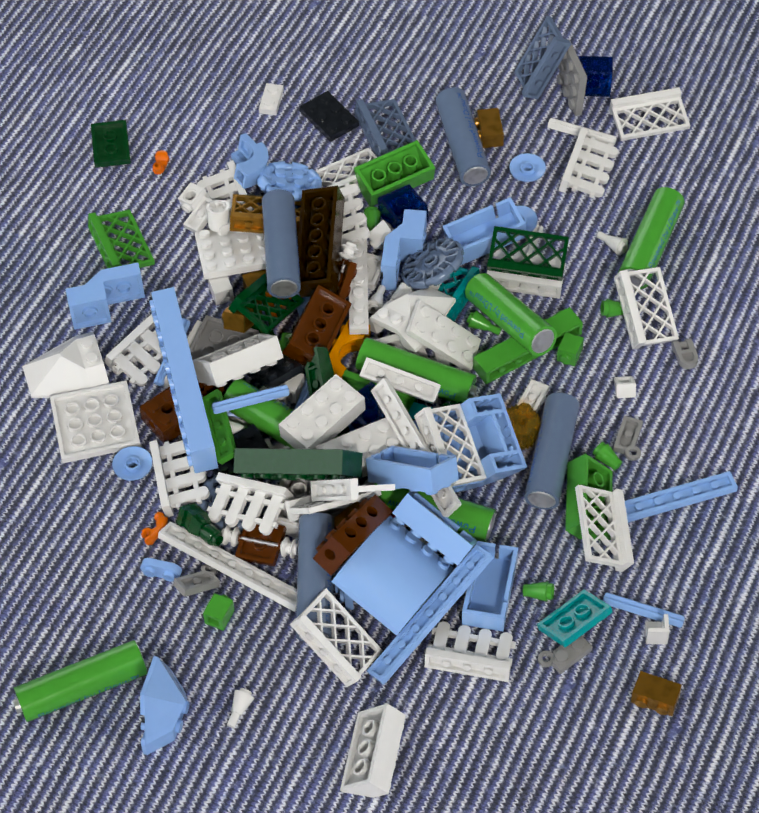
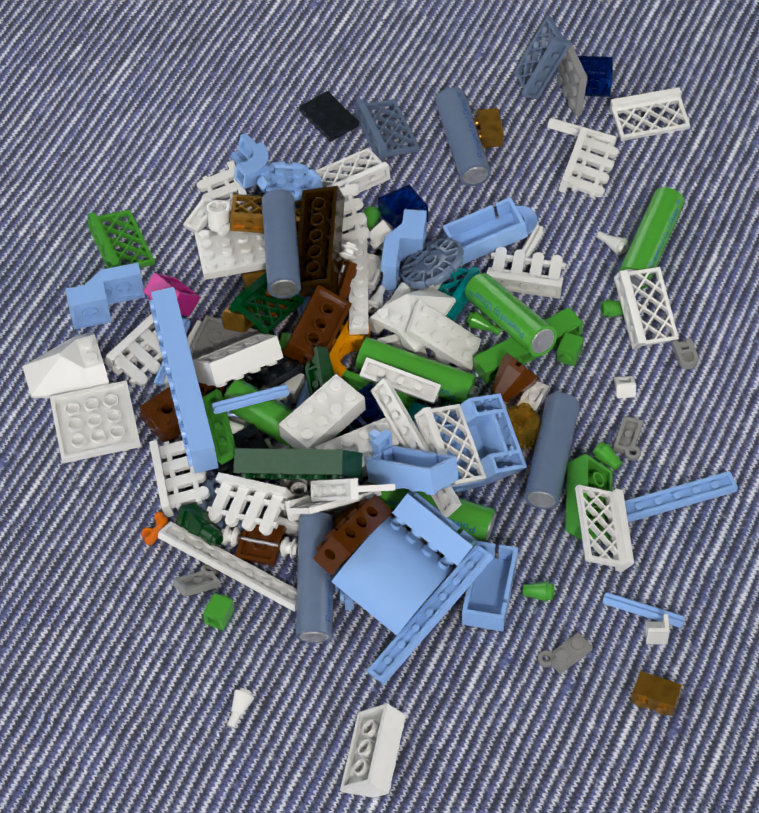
bright green piece [12,640,147,722] -> none
dark green plate [91,120,131,168] -> none
light blue dish [112,446,153,481] -> none
light blue plate [140,558,182,582] -> none
light blue wedge [140,656,190,755] -> none
orange piece [152,150,170,175] -> none
white brick [178,182,210,213] -> none
white panel [208,276,234,306] -> none
white plate [259,83,284,115] -> none
white fence [290,588,383,687] -> none
bright green slope [354,140,435,207] -> none
white fence [424,621,516,682] -> none
dark green fence [487,226,569,281] -> none
light blue dish [509,153,546,182] -> none
teal plate [537,589,613,648] -> none
none -> dark pink brick [143,273,201,316]
none -> light blue tile [368,429,392,454]
none -> reddish brown cone [491,353,540,403]

